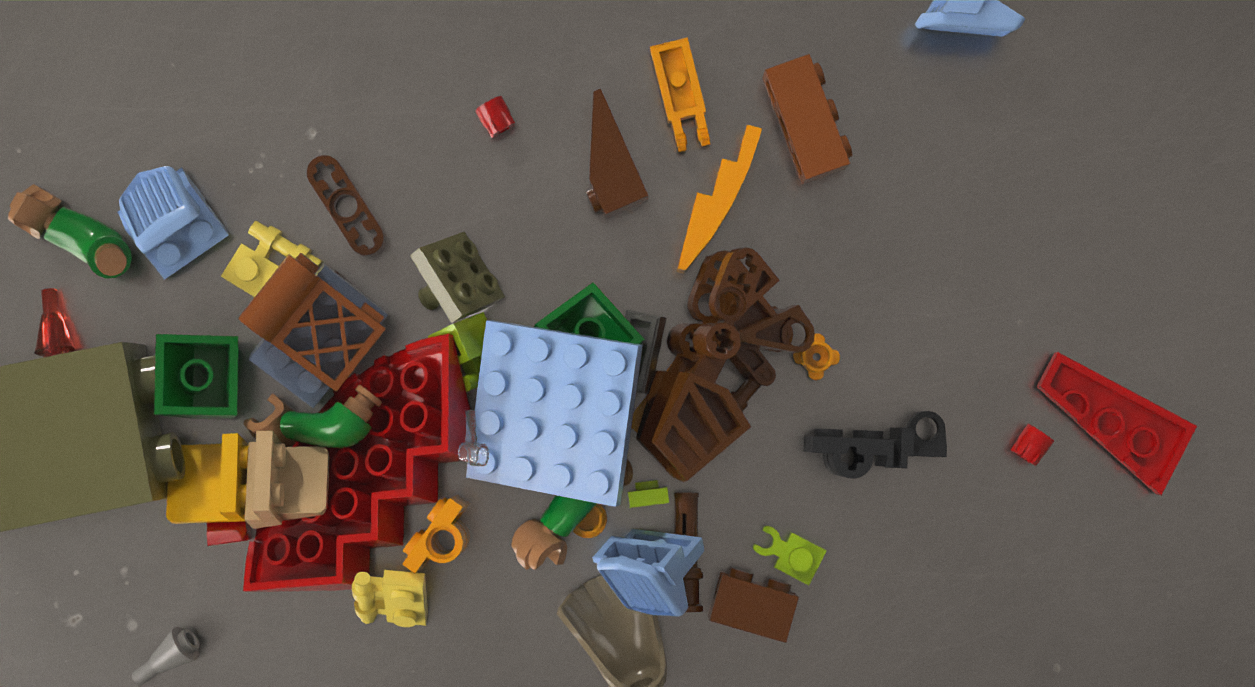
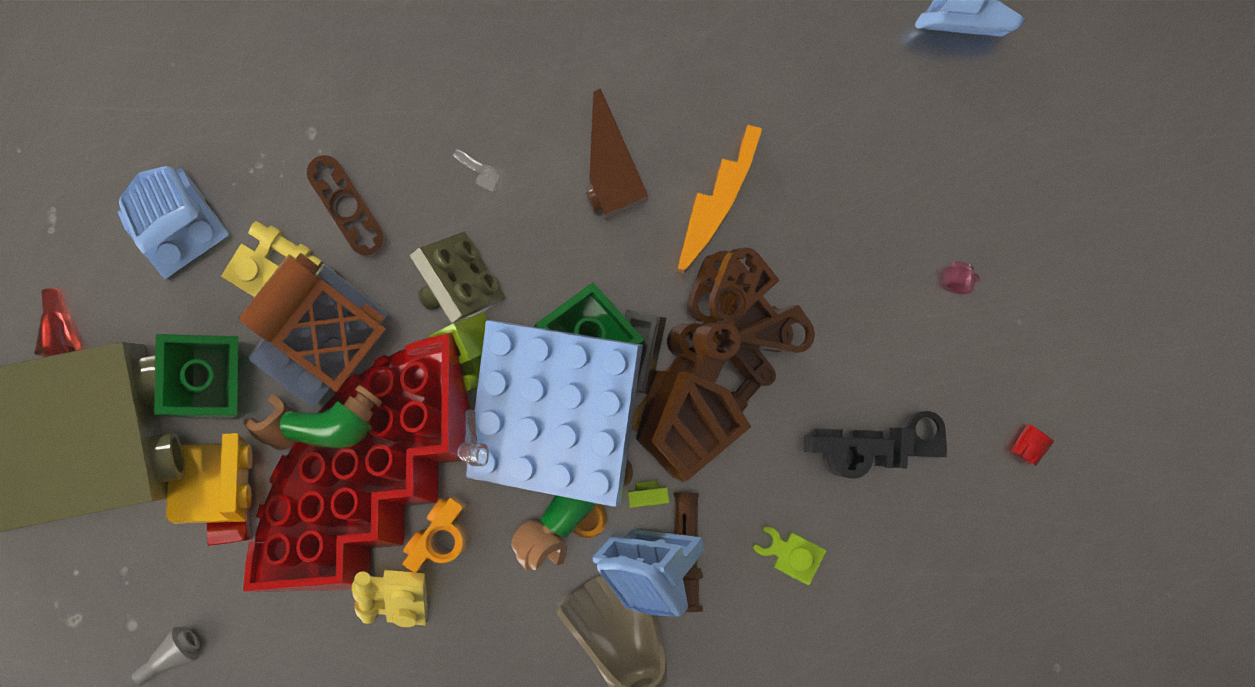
piece [8,184,132,279] -> none
tan piece [245,431,329,529] -> none
red hose [475,96,515,138] -> none
light orange hinge [650,37,710,152] -> none
reddish brown brick [707,567,799,643] -> none
dark orange brick [762,54,853,185] -> none
light orange plate [793,333,840,380] -> none
red wing [1037,352,1197,495] -> none
none -> clear hand [452,149,501,192]
none -> clear pink plate [942,262,980,294]

